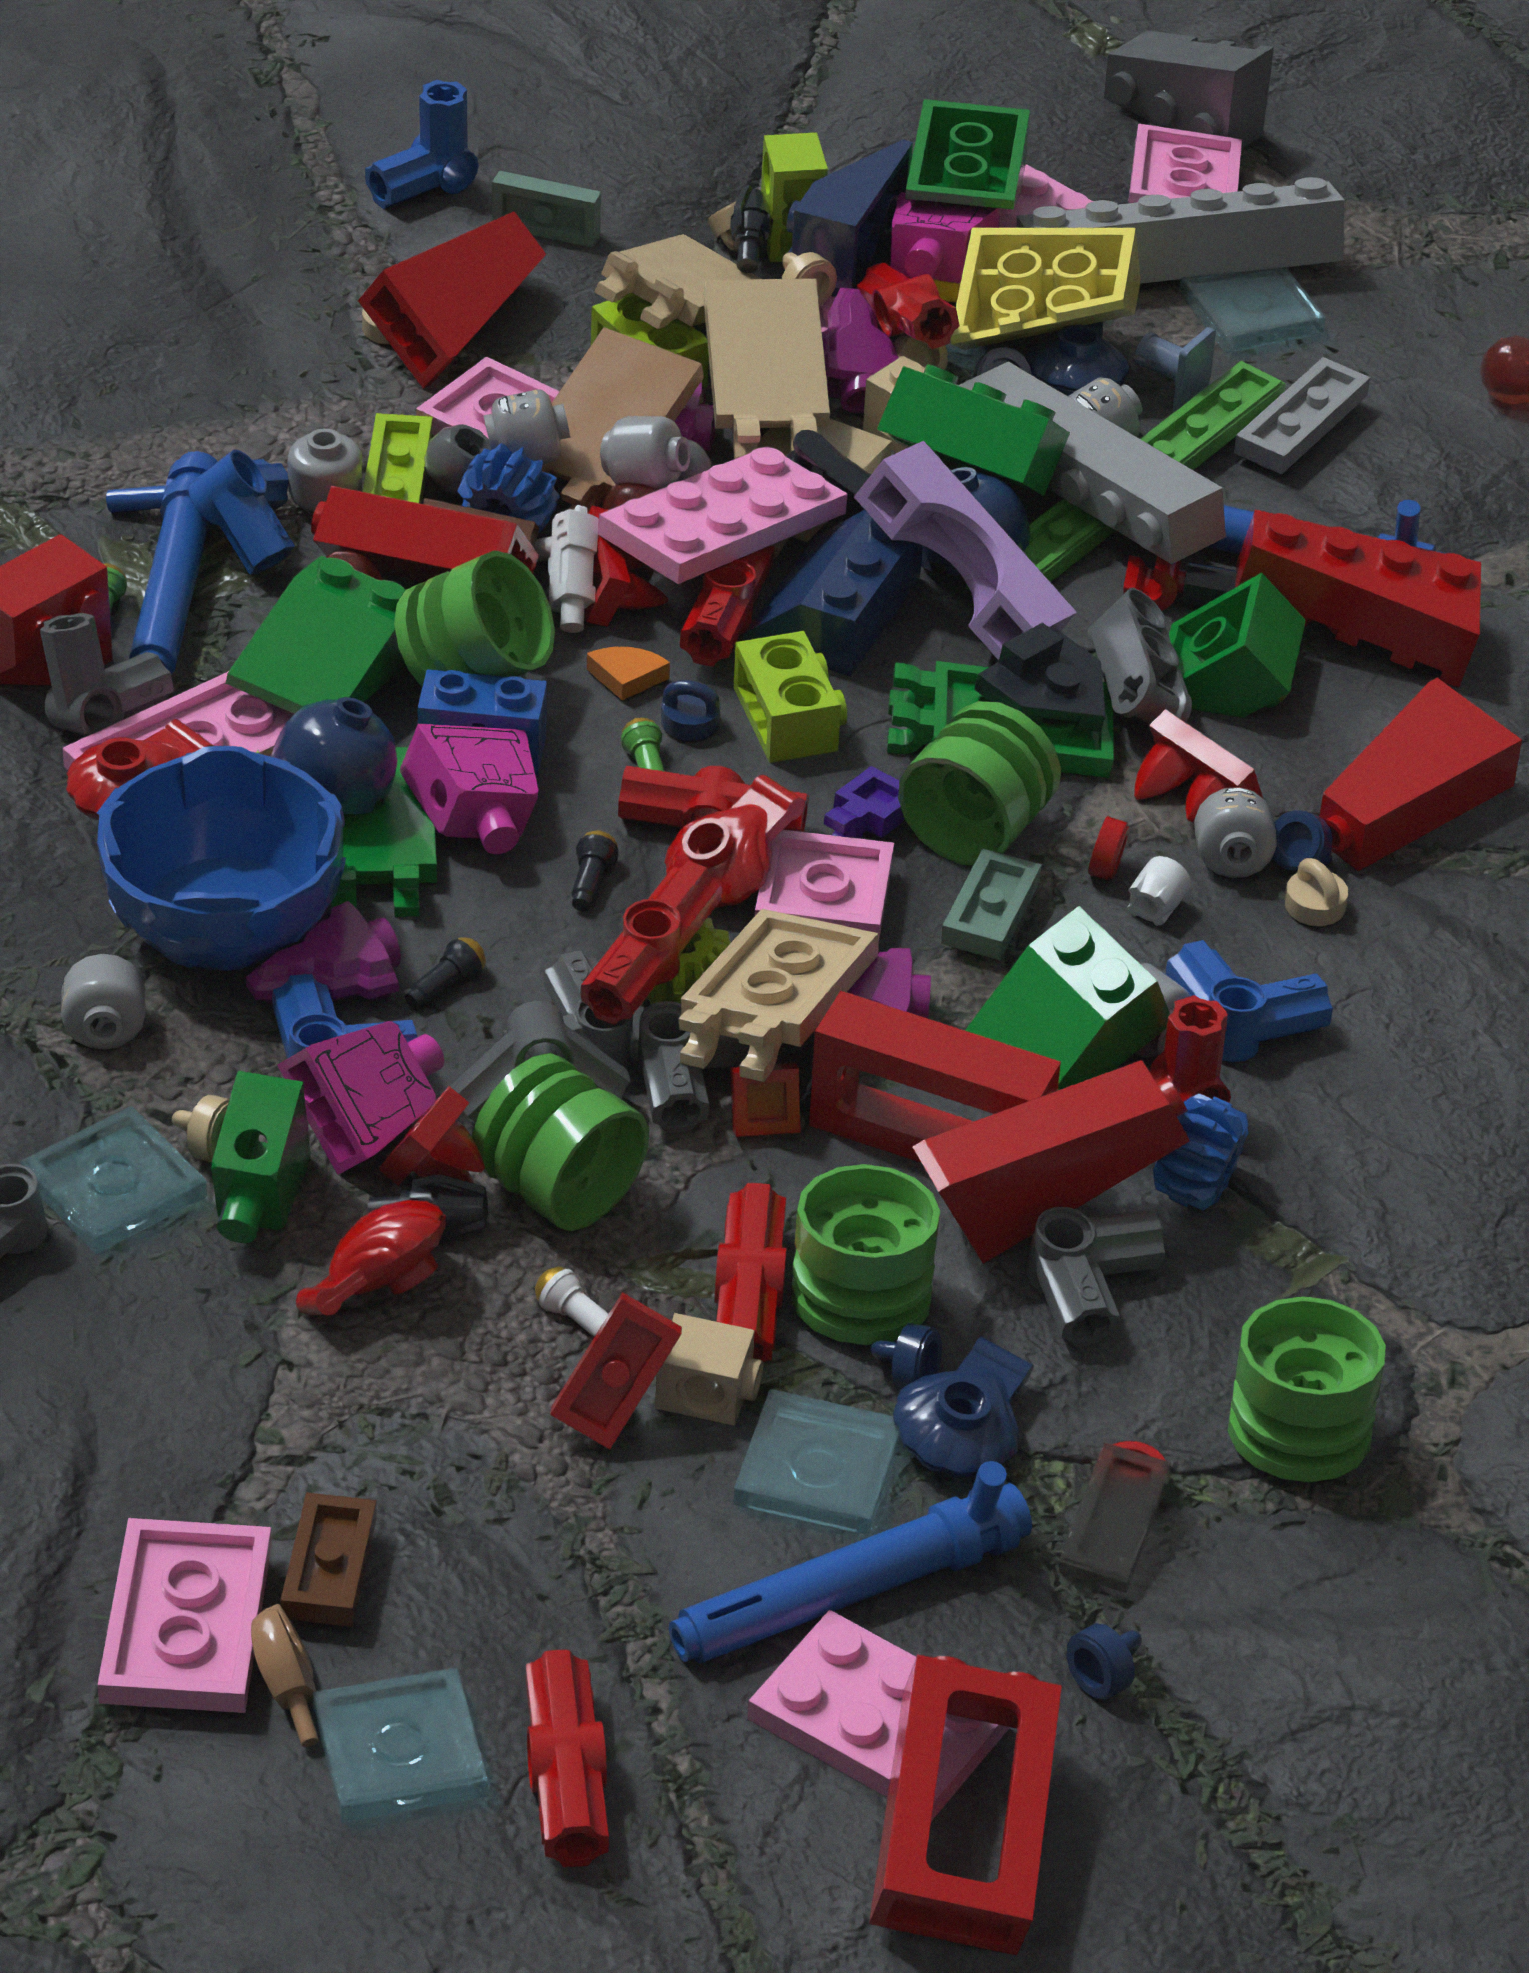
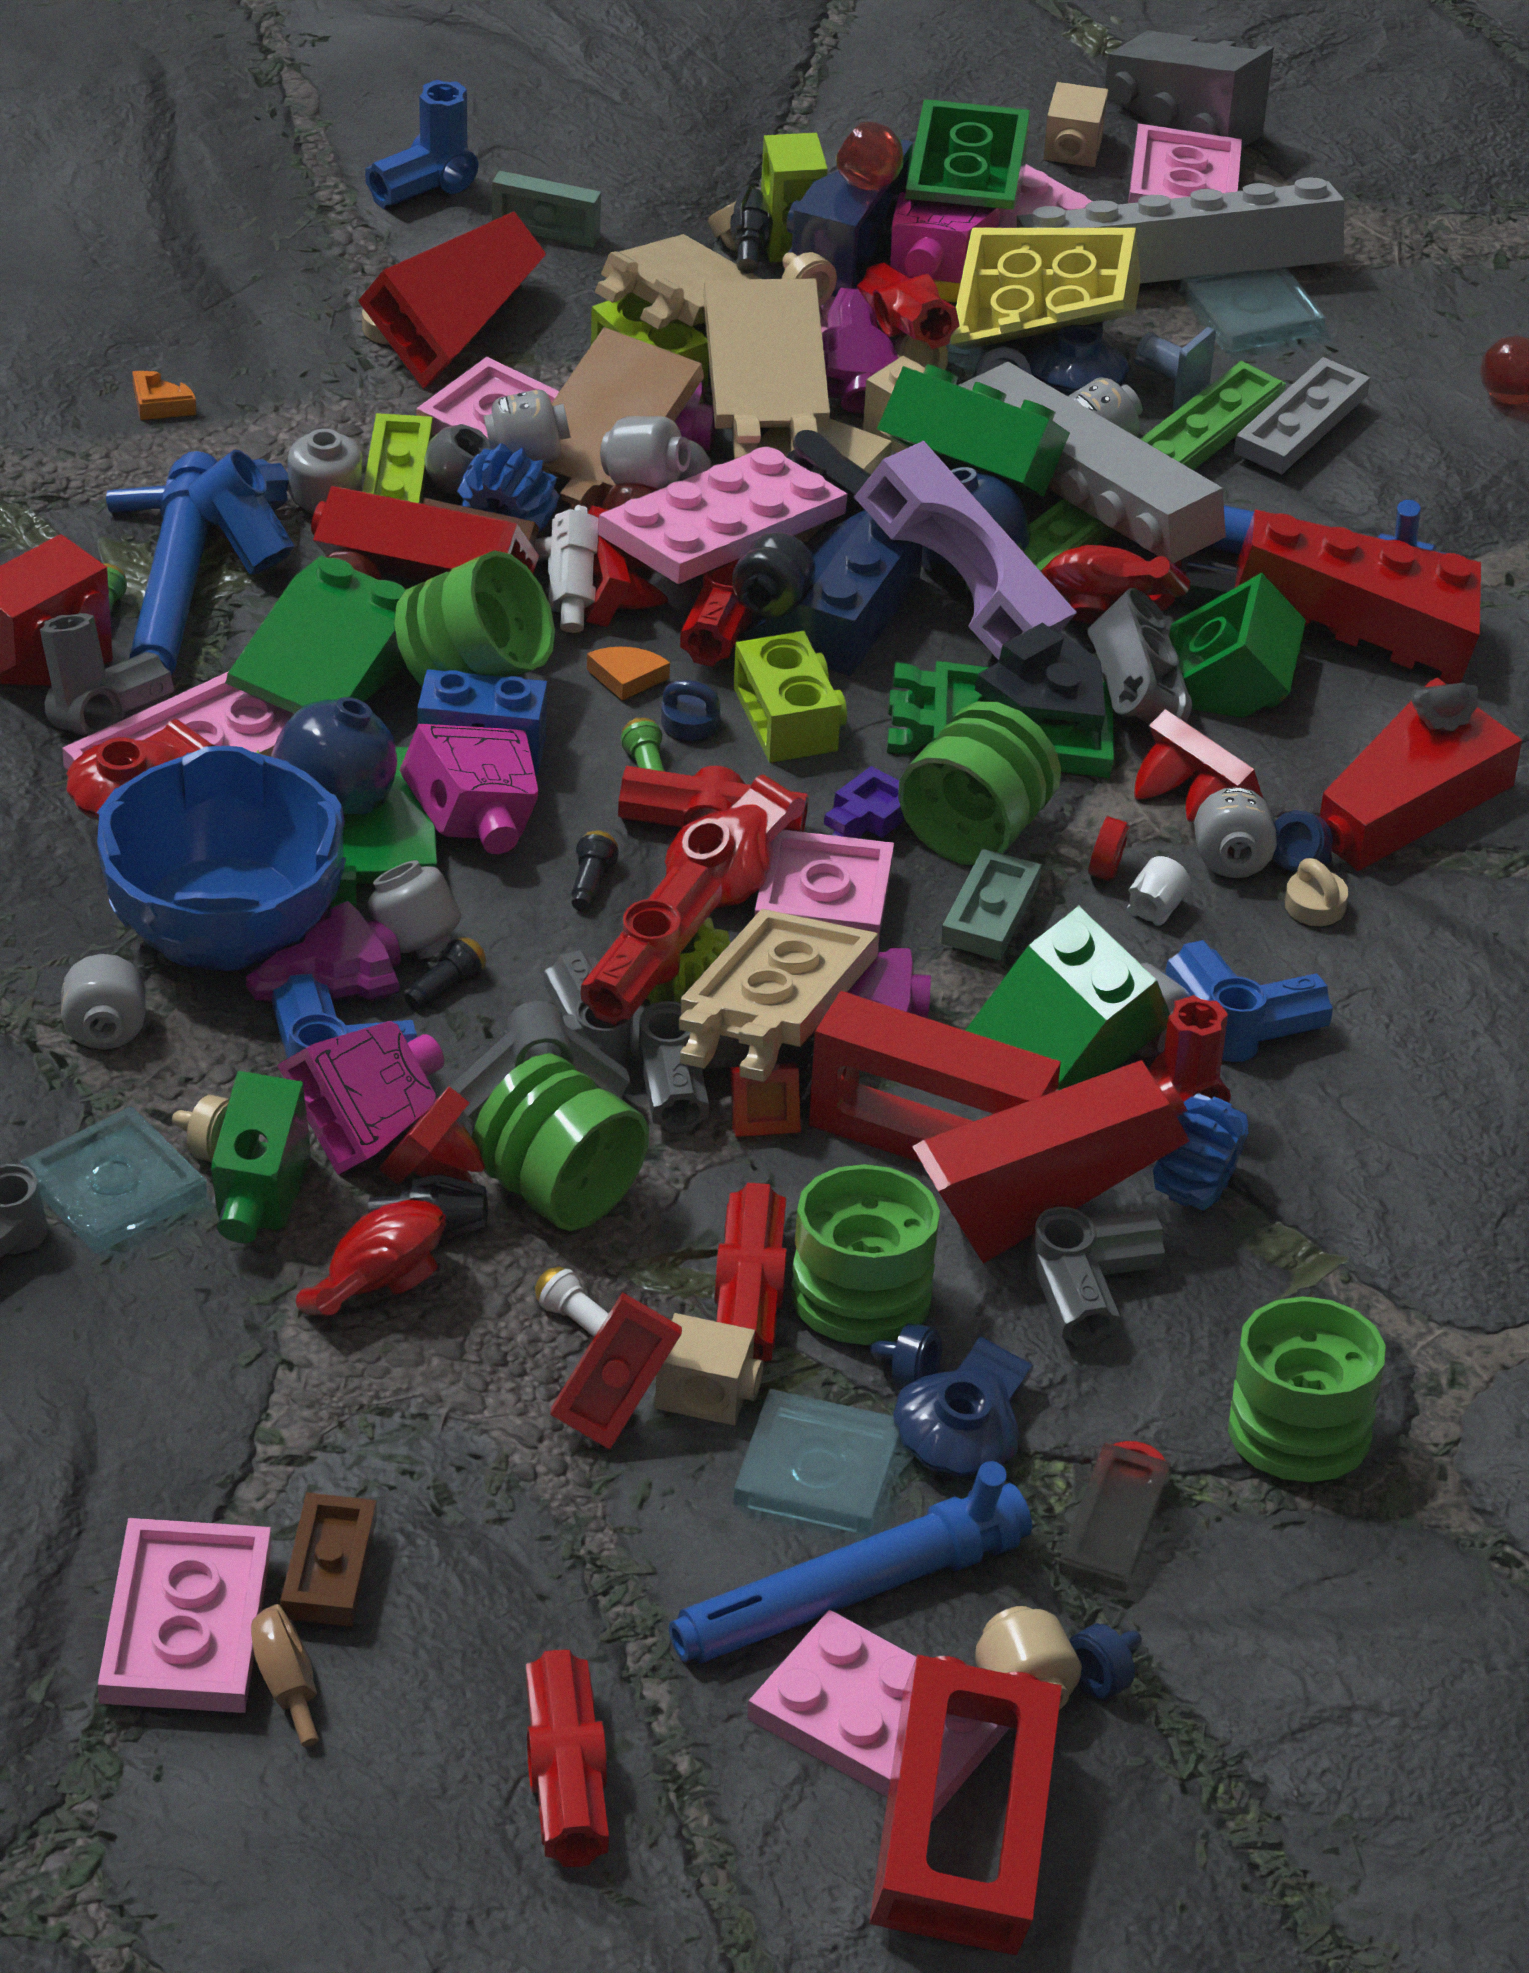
clear light blue tile [313,1667,488,1822] -> none
none -> orange tile [132,371,196,420]
none -> light grey head [368,860,462,959]
none -> black piece [732,532,816,618]
none -> clear red piece [836,121,903,191]
none -> tan head [975,1606,1082,1710]
none -> red animal [1041,545,1190,624]
none -> tan brick [1043,82,1108,167]
none -> dark grey piece [1411,683,1478,733]

